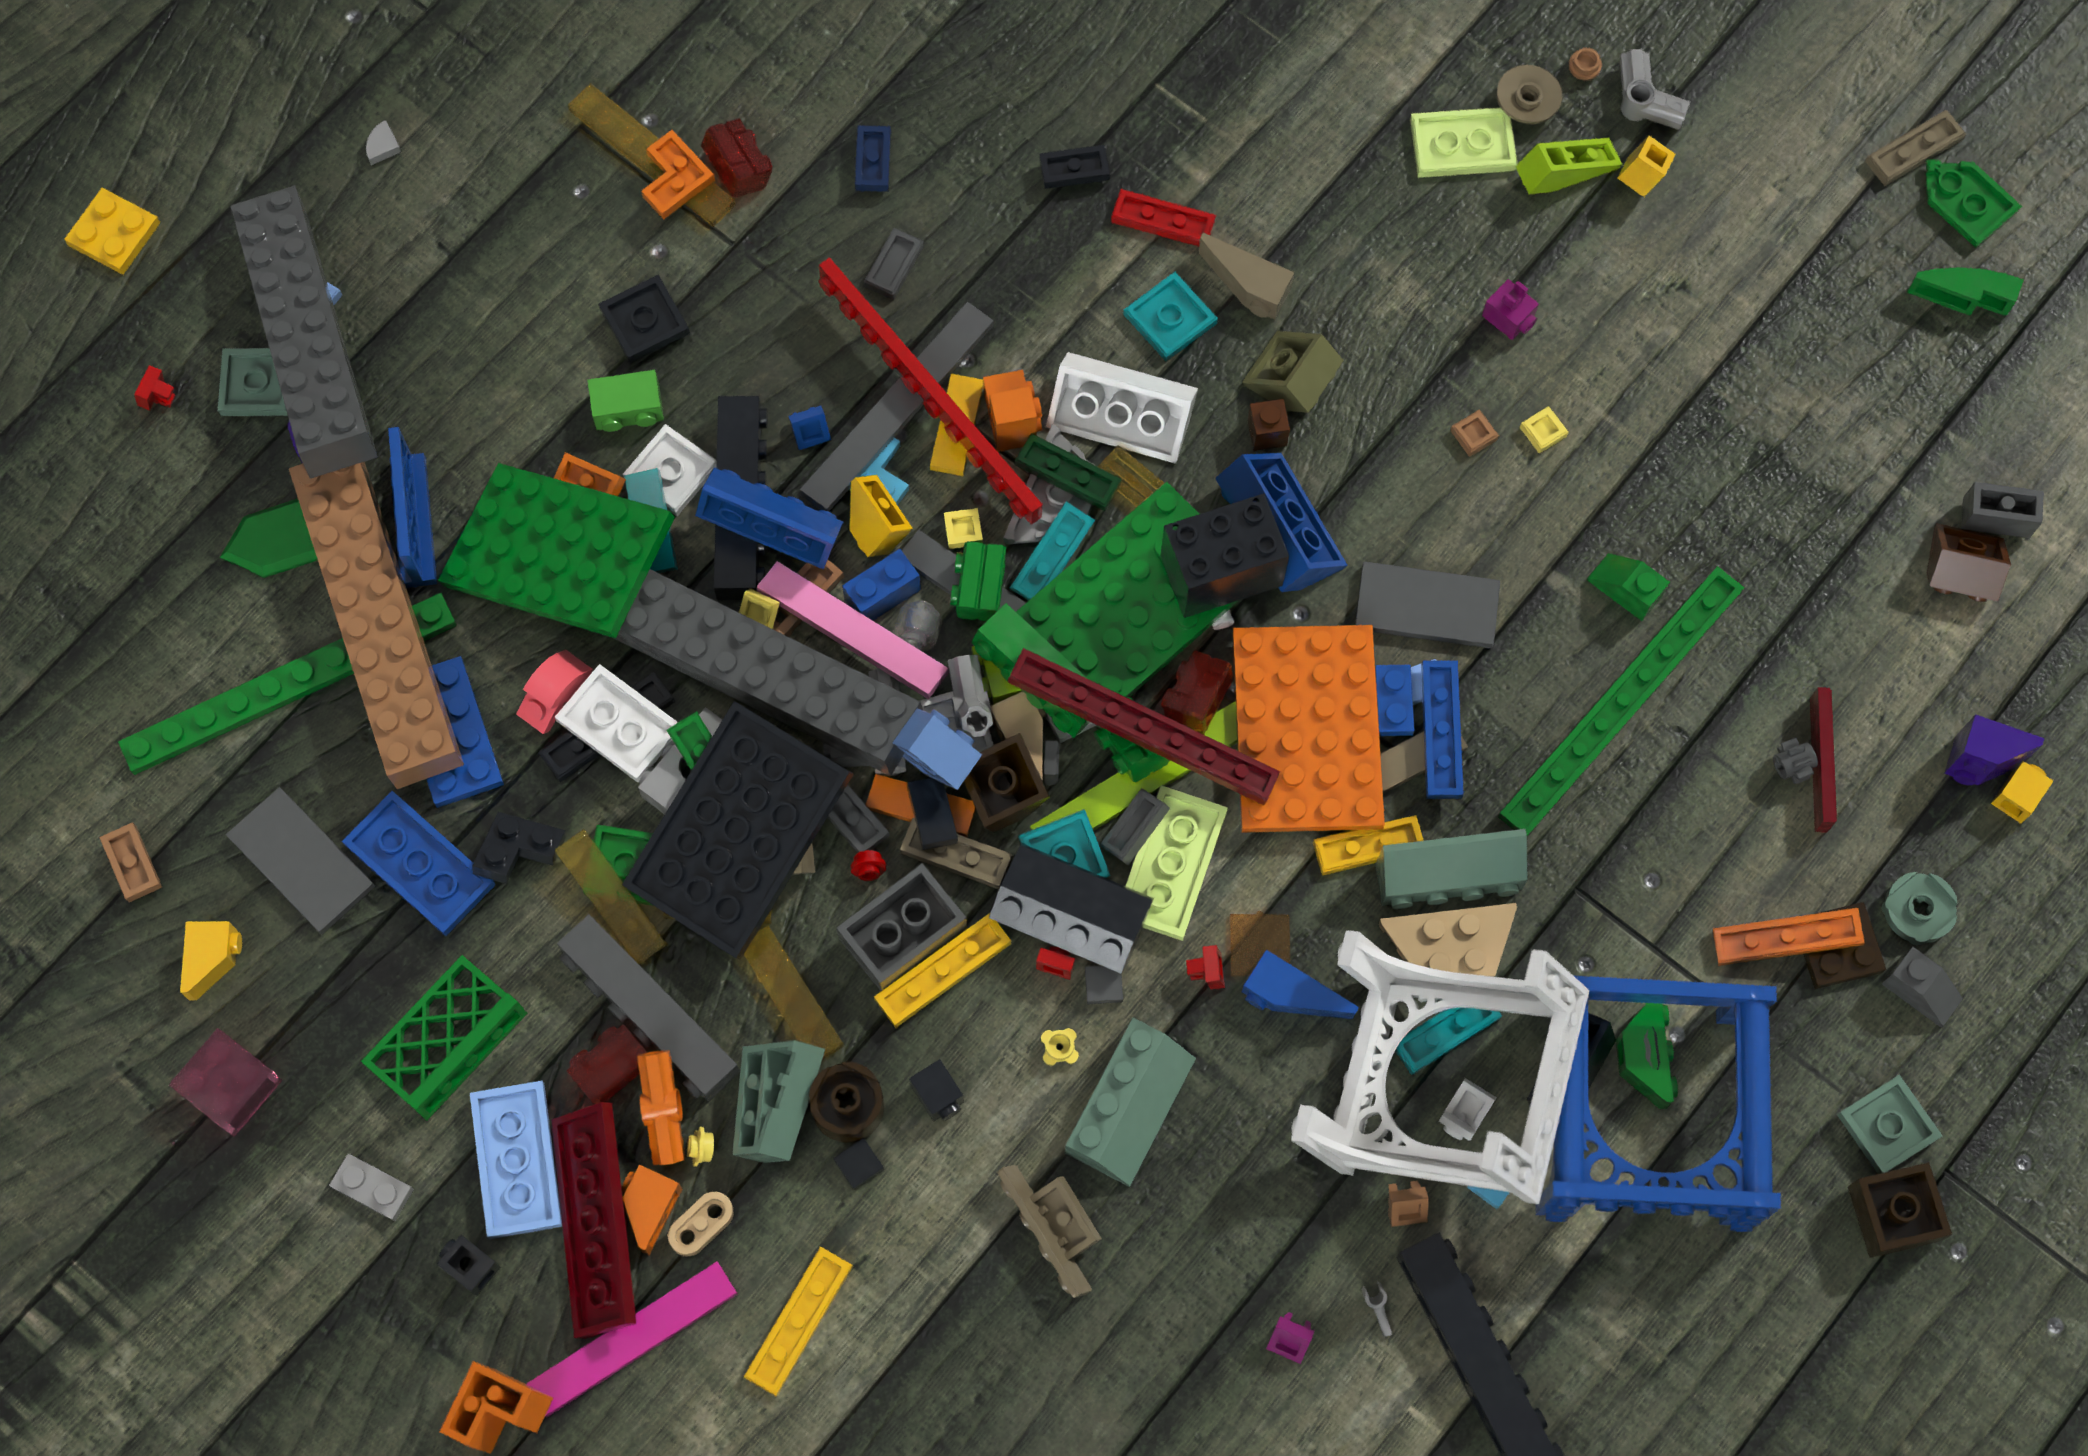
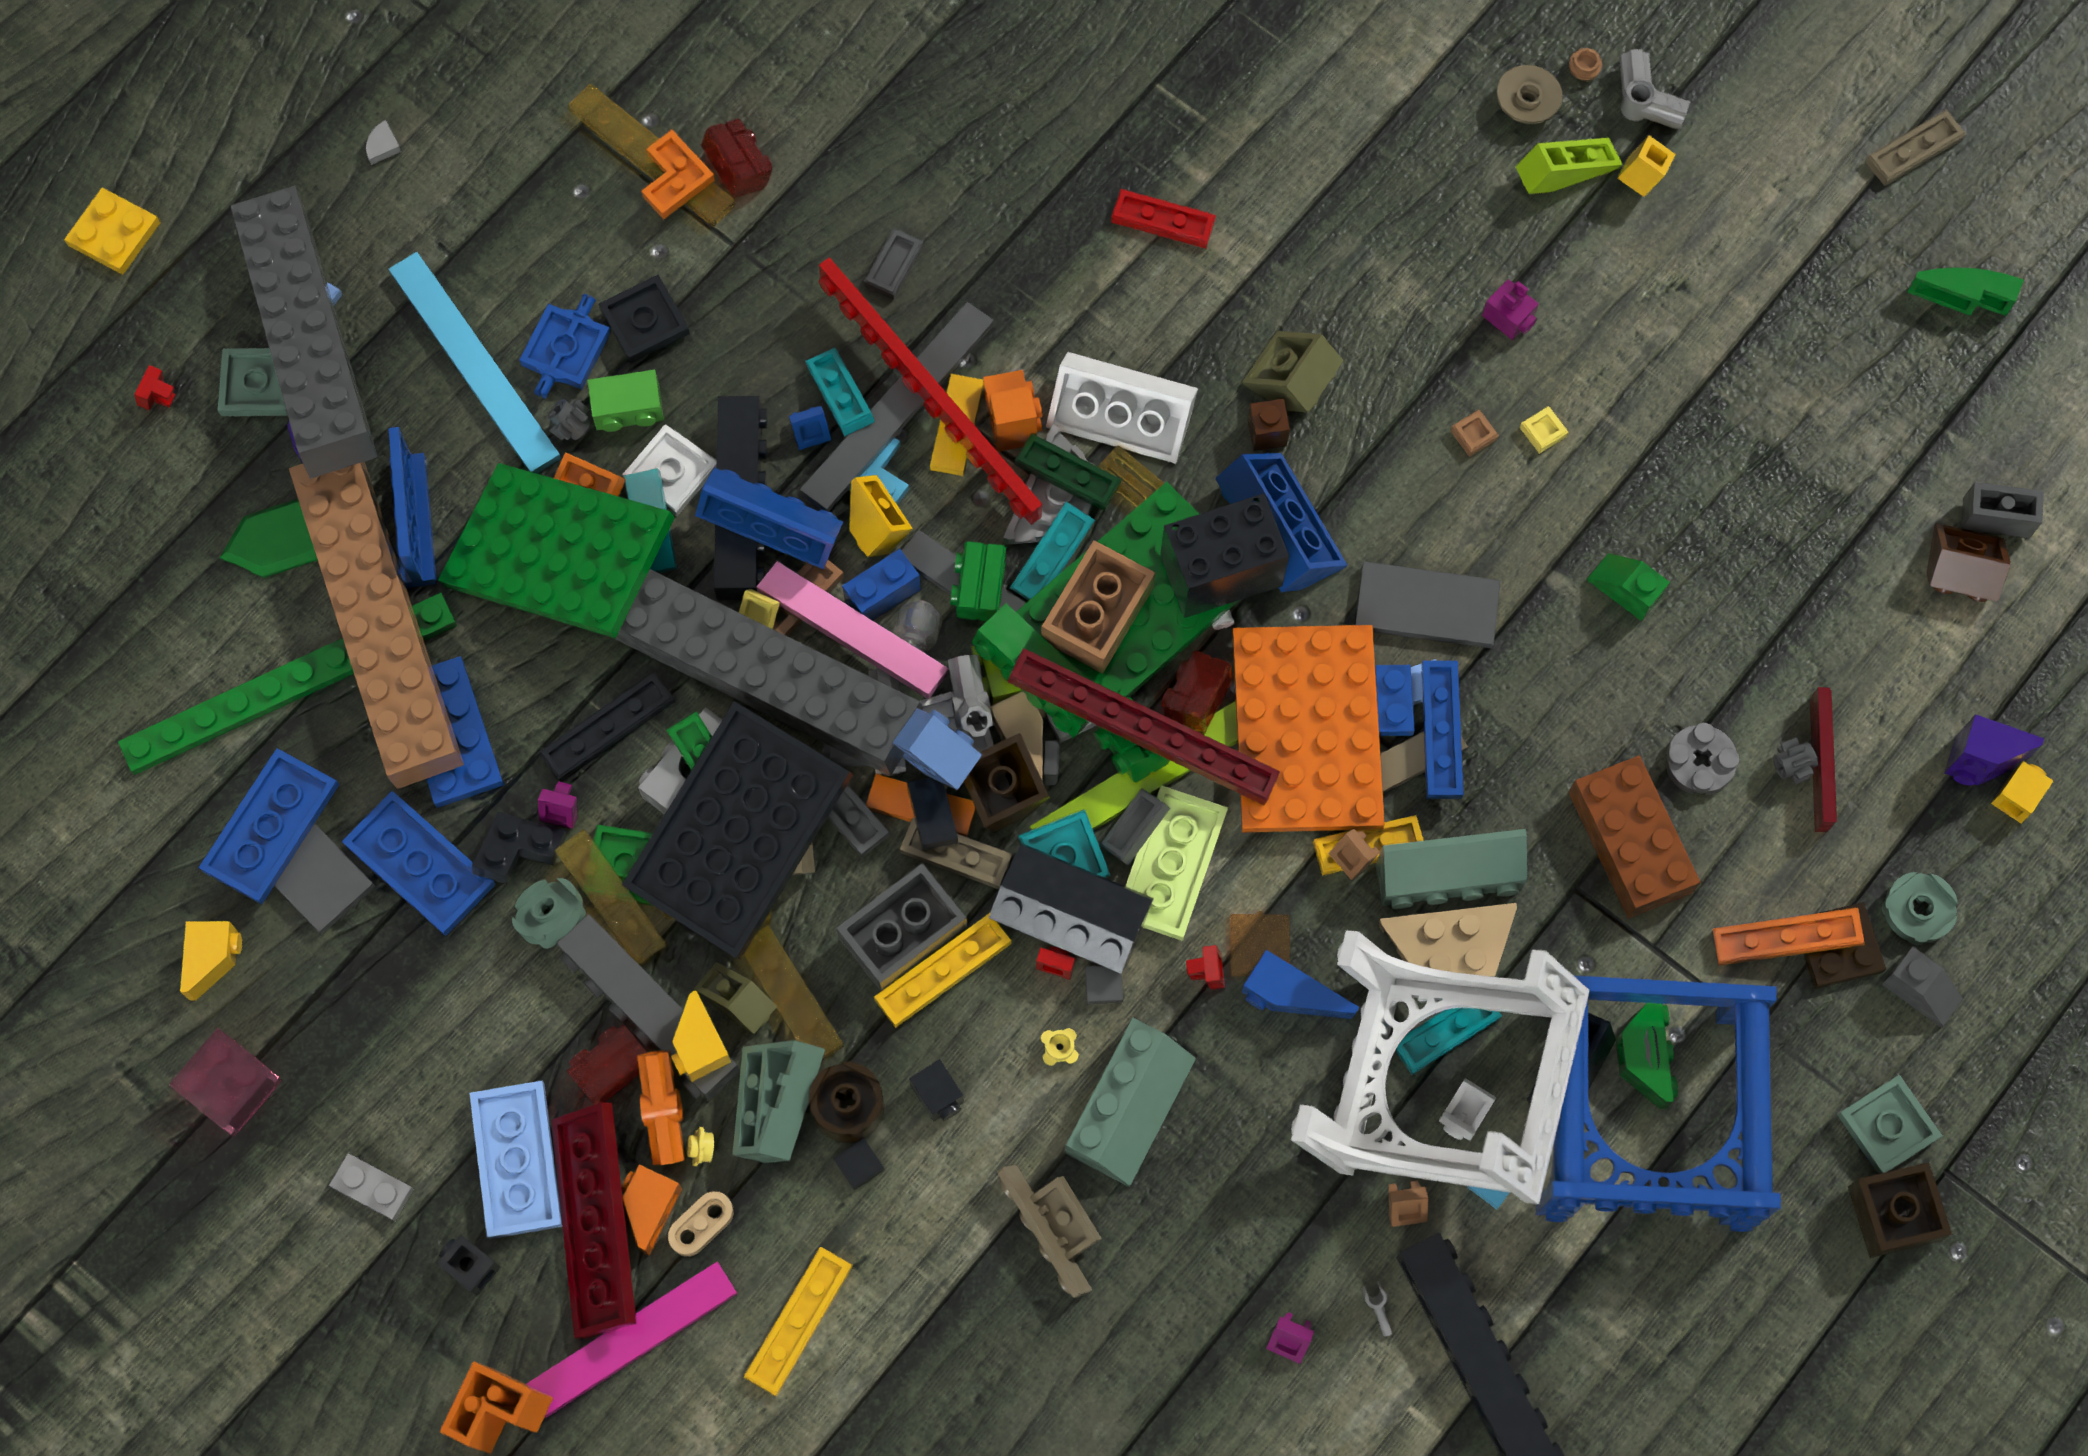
medium nougat plate [99,822,162,903] -> none
green fence [361,955,528,1121] -> none
coral brick [516,650,593,734] -> none
white plate [555,664,678,782] -> none
red plate [850,850,886,881] -> none
dark blue plate [855,126,891,192] -> none
light yellow plate [944,508,983,549] -> none
black plate [1039,145,1110,189] -> none
teal tile [1123,272,1218,362] -> none
dark tan slope [1199,233,1294,320] -> none
yellowish green tile [1410,108,1517,178] -> none
green plate [1498,566,1745,837] -> none
green tile [1926,159,2022,248] -> none
none -> blue plate [198,748,340,905]
none -> medium azure tile [389,252,561,474]
none -> sand green plate [512,878,586,949]
none -> blue plate [519,294,611,398]
none -> magenta tile [538,782,578,829]
none -> dark grey gear [548,399,591,440]
none -> yellow slope [671,991,731,1082]
none -> olive slope [693,962,777,1034]
none -> teal tile [805,347,875,436]
none -> medium nougat brick [1041,540,1155,674]
none -> medium nougat tile [1328,829,1380,880]
none -> dark orange brick [1568,755,1701,919]
none -> flat silver plate [1666,723,1739,795]

